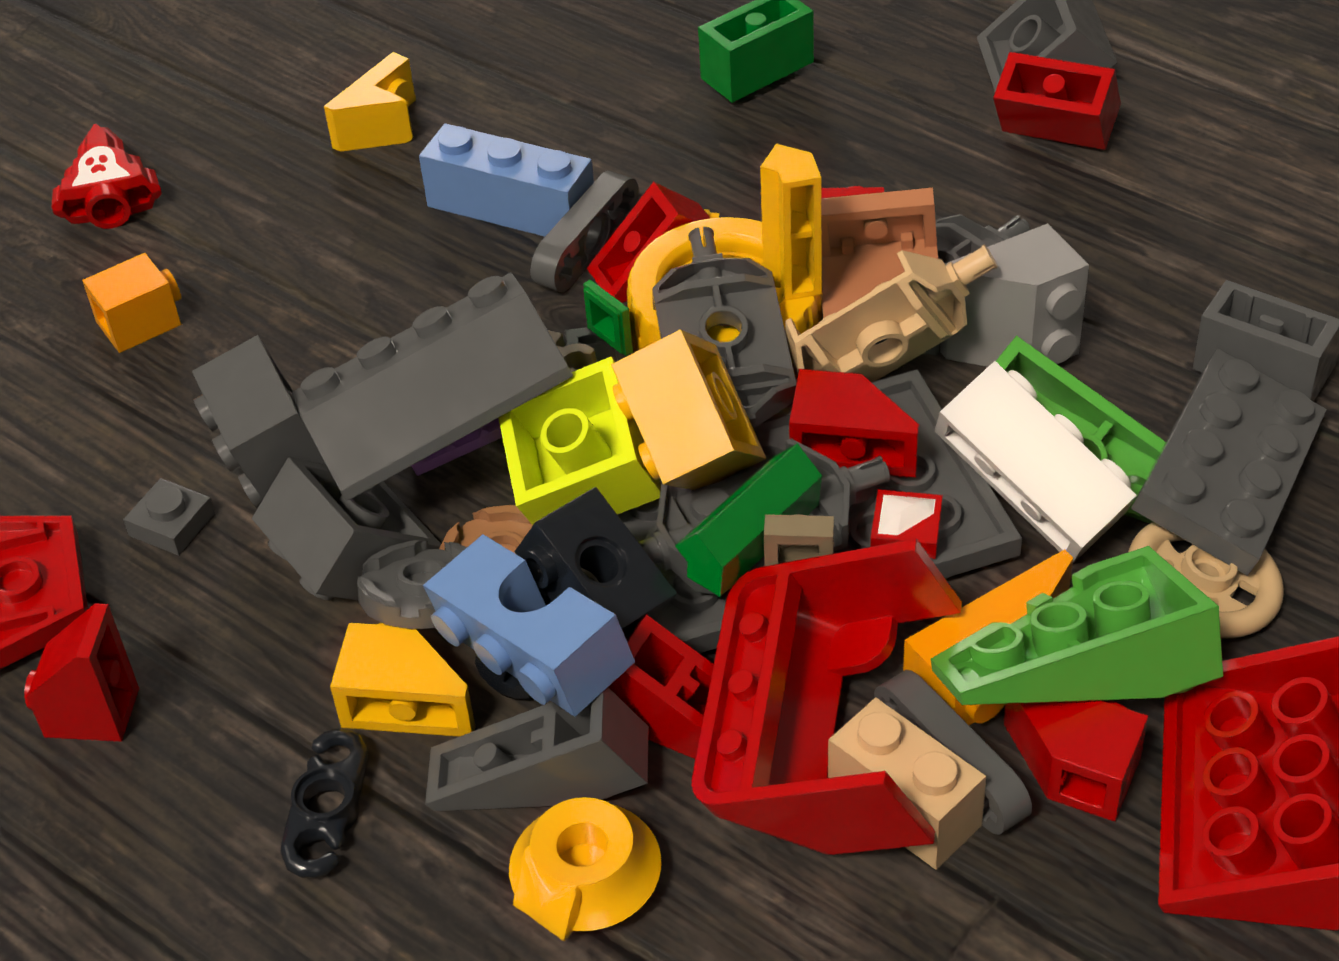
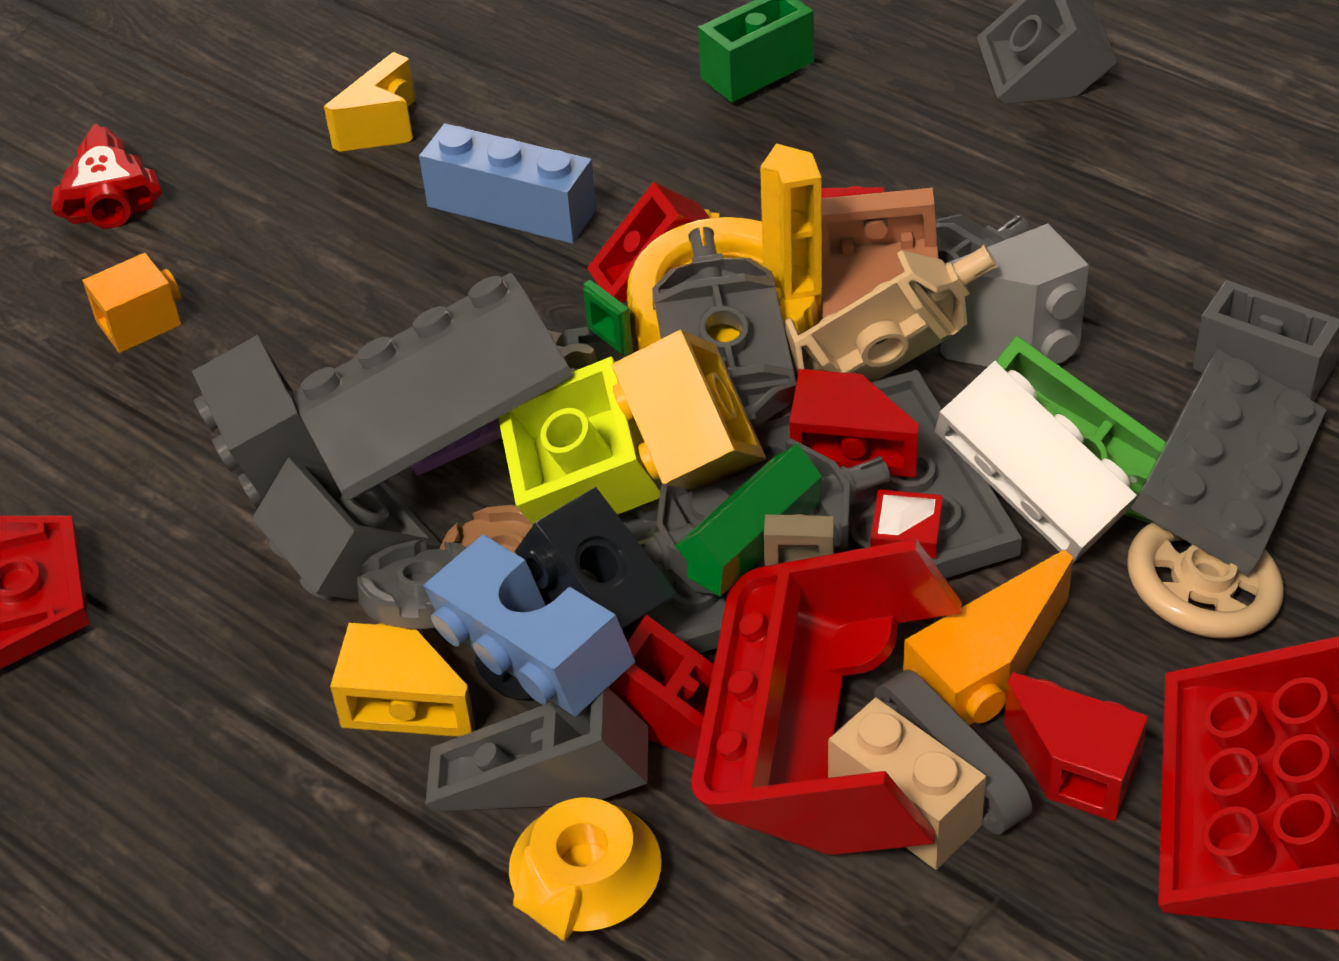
red slope [24,603,139,742] -> none
dark grey plate [123,478,215,556] -> none
black piece [280,729,369,879] -> none
dark grey beam [530,170,639,292] -> none
bright green wedge [931,546,1223,705] -> none
red brick [993,52,1121,150] -> none

